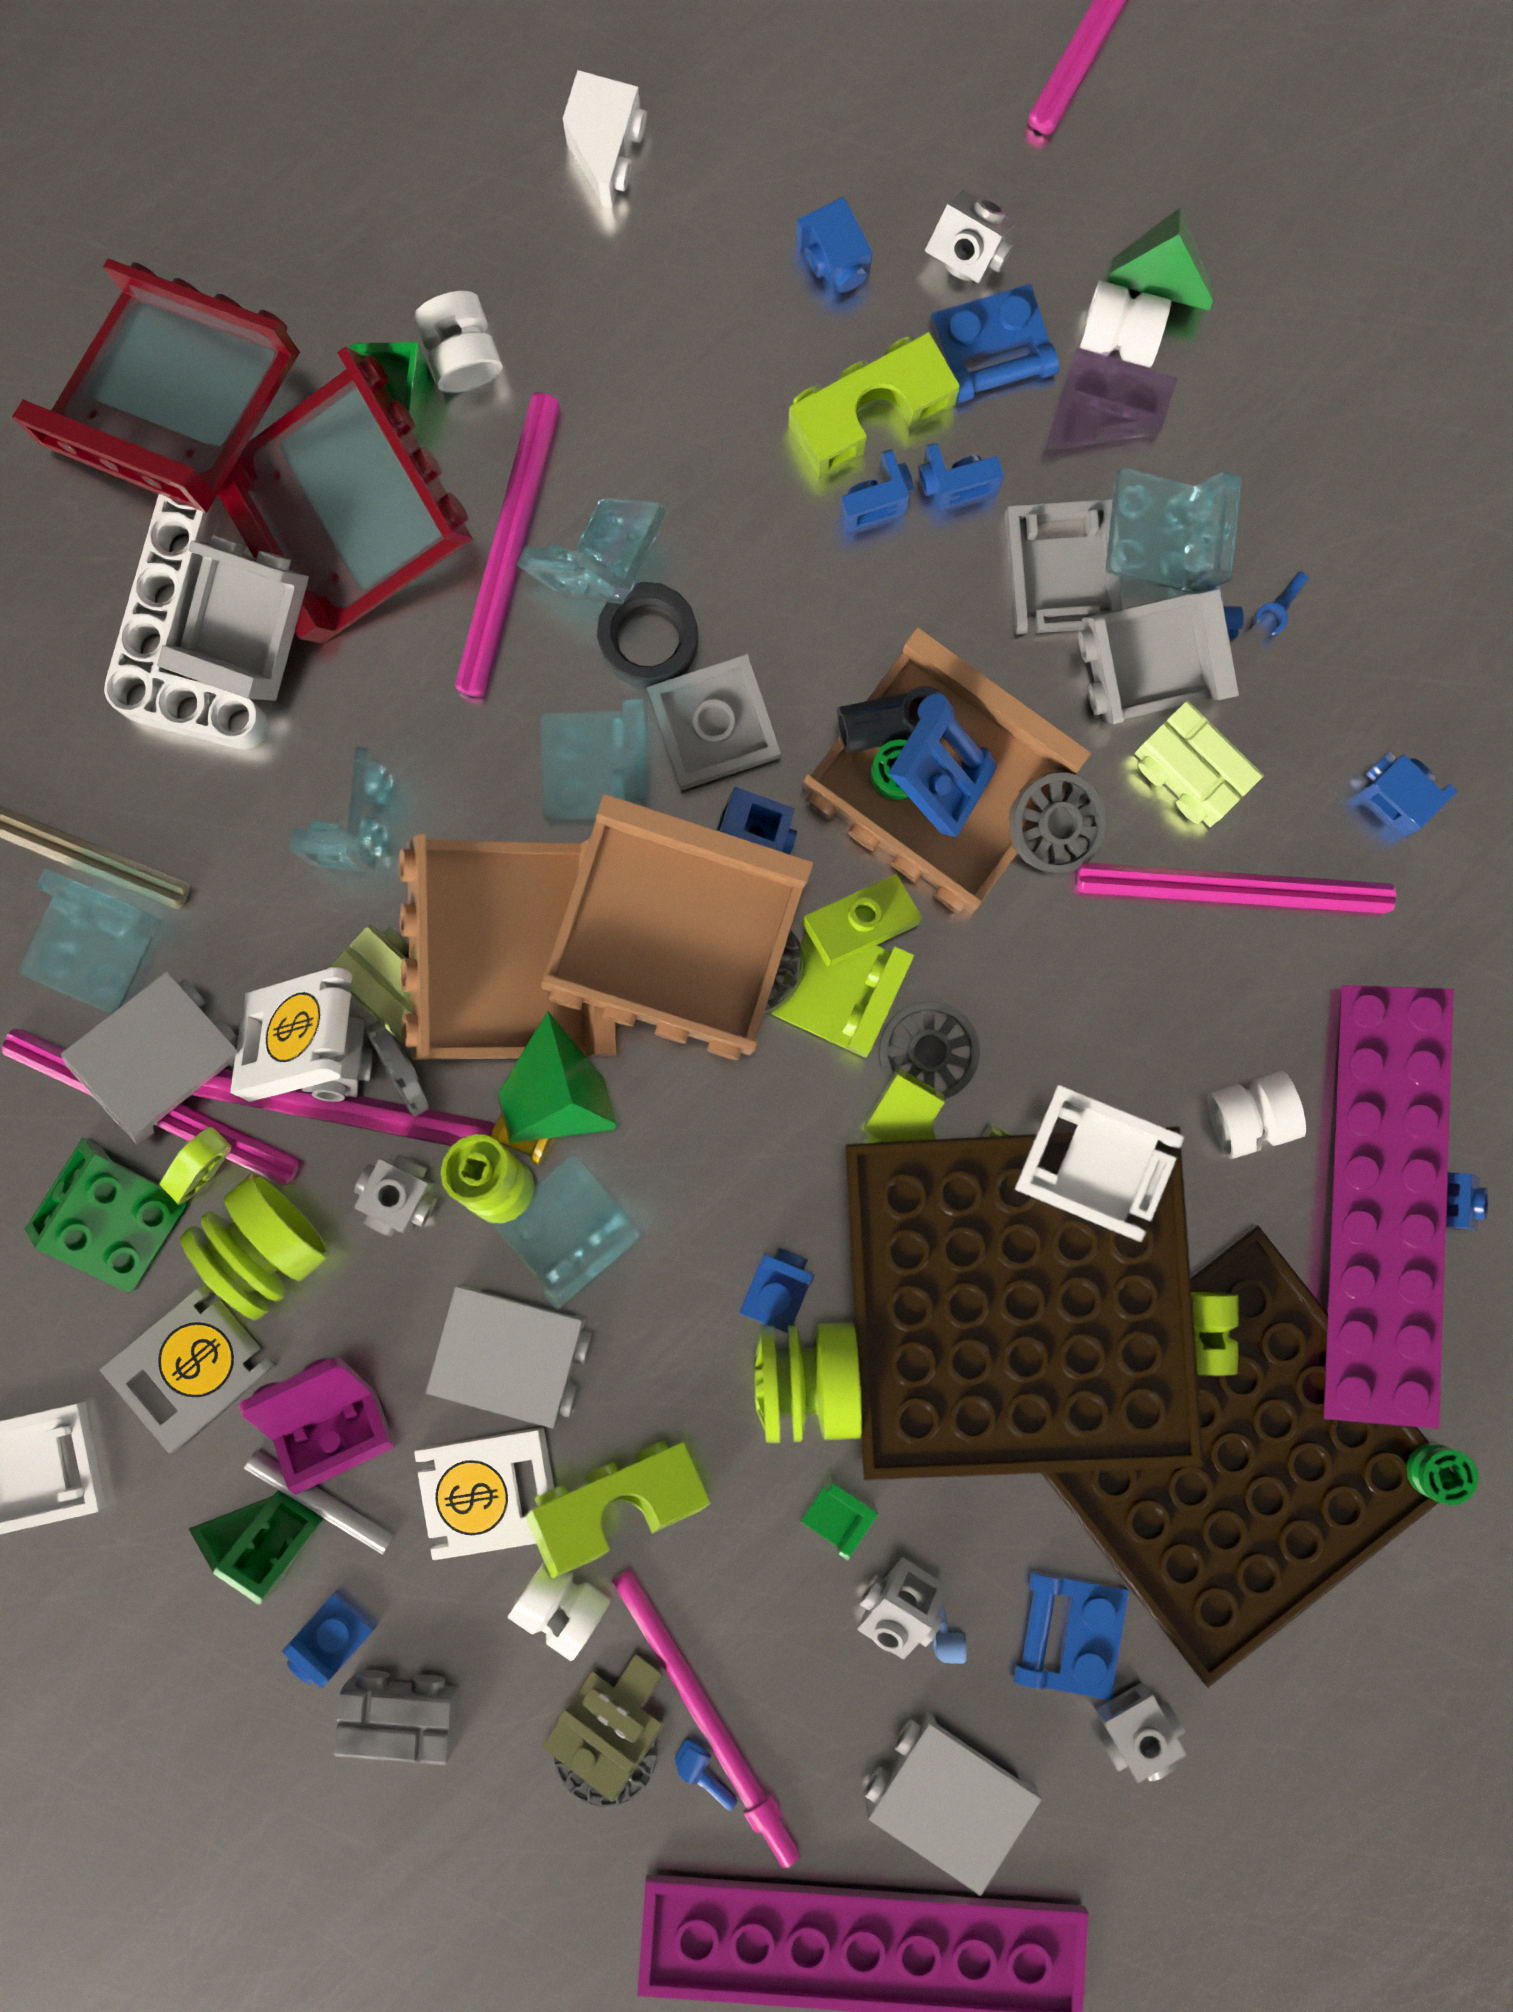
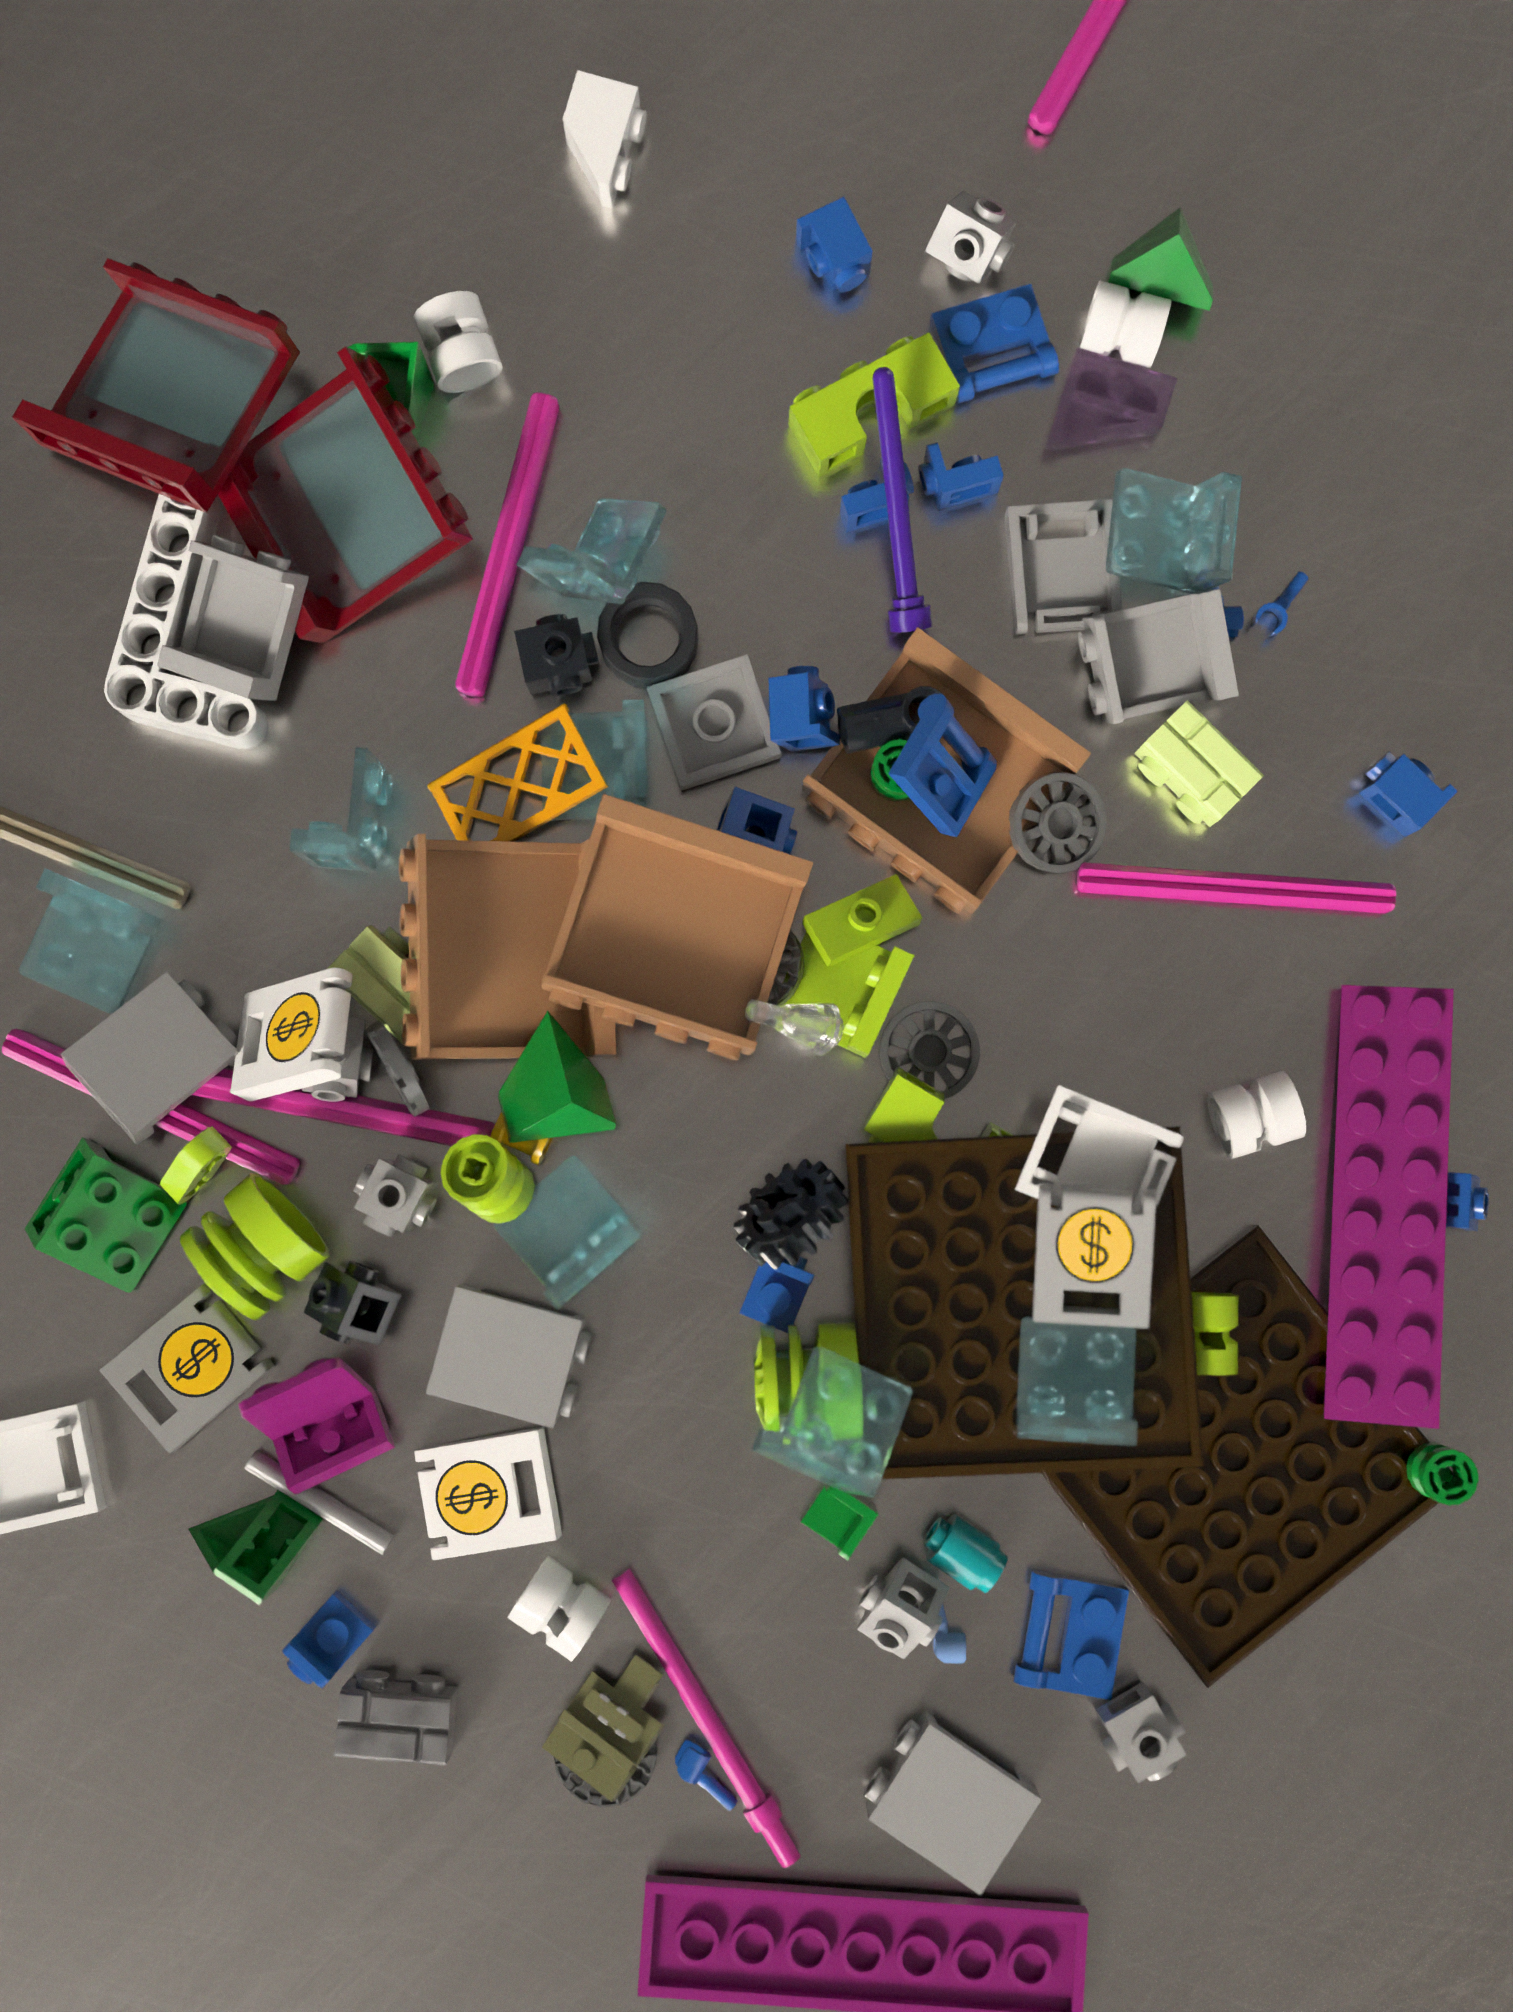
lime arch [526,1440,711,1579] -> none
none -> black brick [304,1260,401,1346]
none -> light orange window [427,703,609,842]
none -> black brick [514,614,599,696]
none -> black gear [734,1159,848,1269]
none -> clear cone [745,999,844,1056]
none -> clear light blue bracket [751,1347,912,1498]
none -> blue brick [768,666,840,752]
none -> dark purple piece [873,367,932,633]
none -> teal brick [923,1514,1008,1593]
none -> clear light blue bracket [1016,1317,1137,1446]
none -> light grey container [1032,1184,1156,1328]

